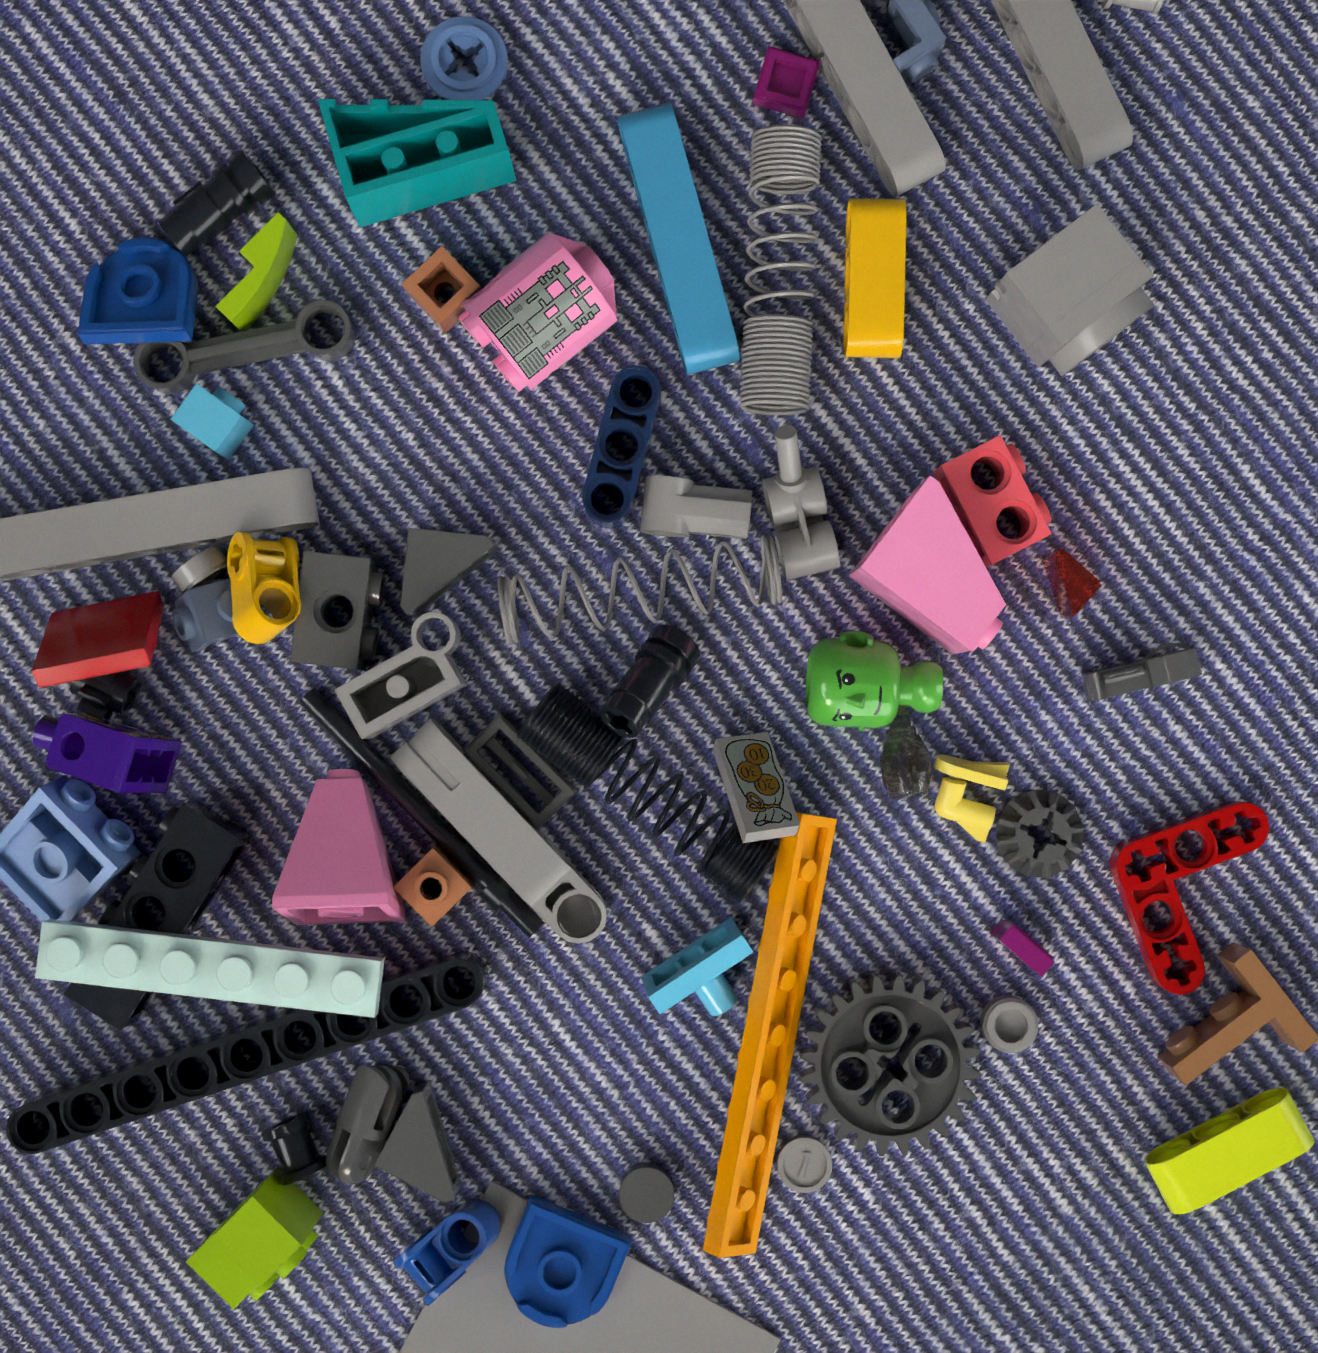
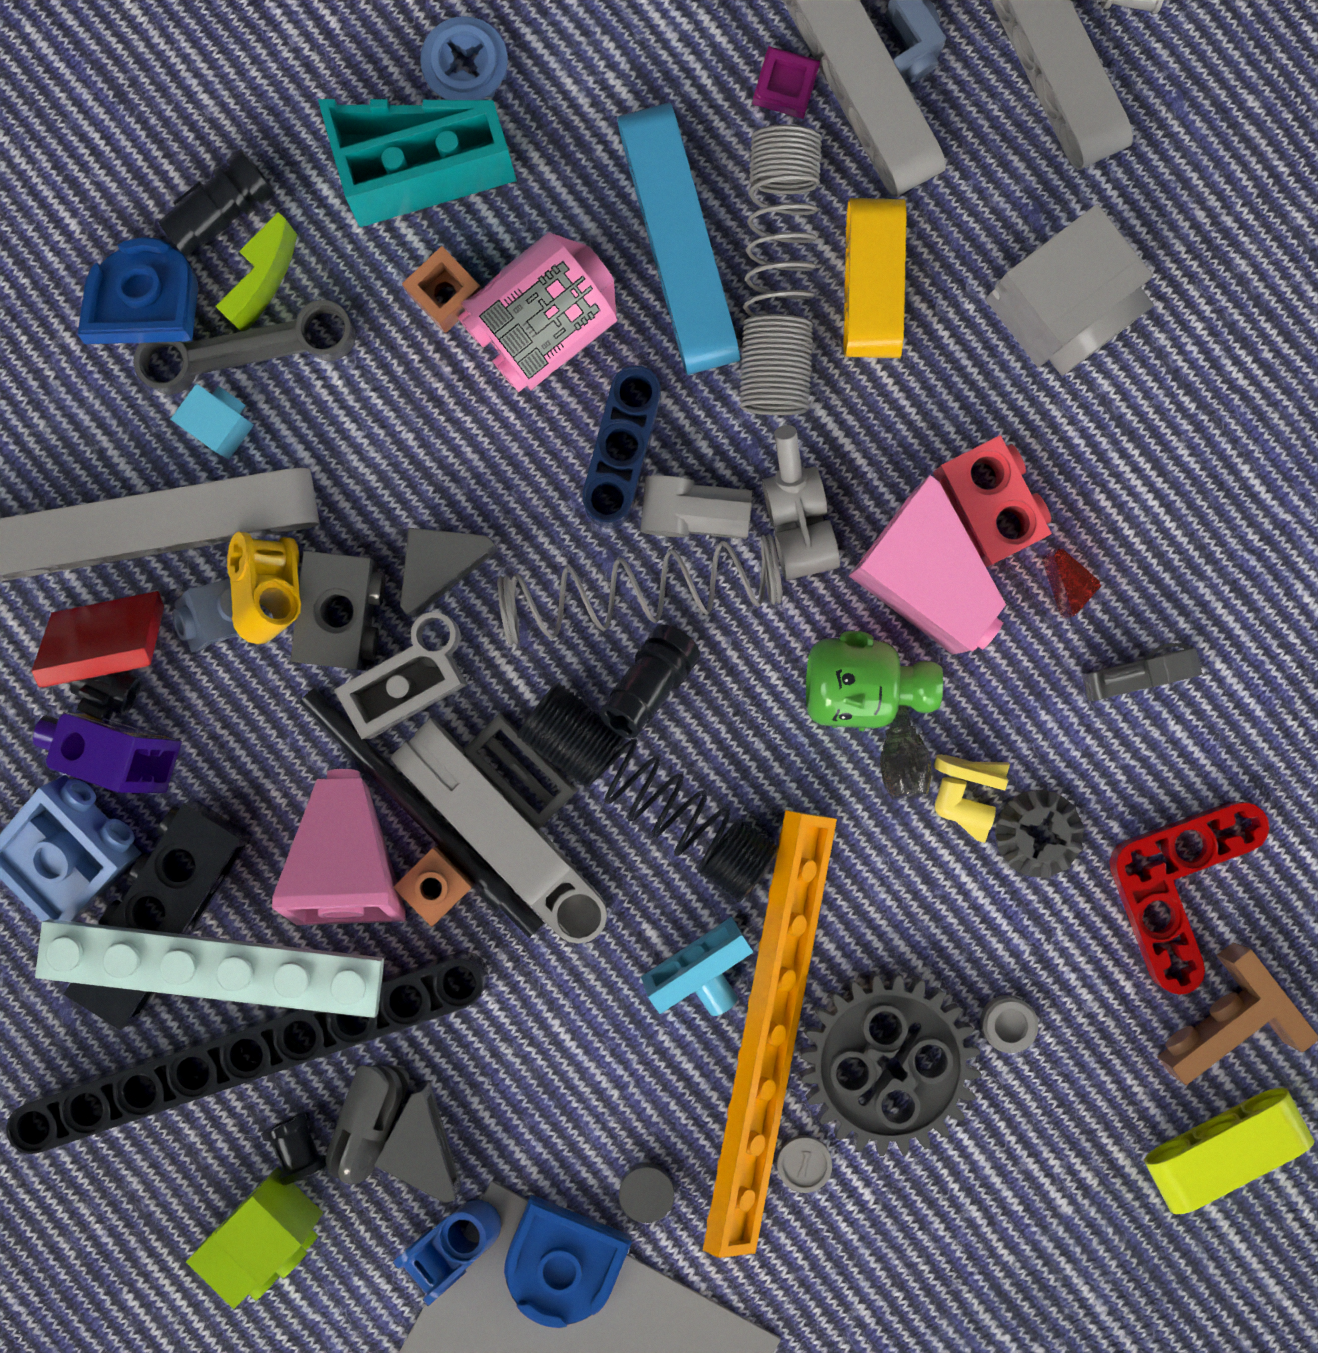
light grey tile [172,545,227,593] -> none
tile [712,732,800,843] -> none
magenta tile [990,919,1055,977] -> none

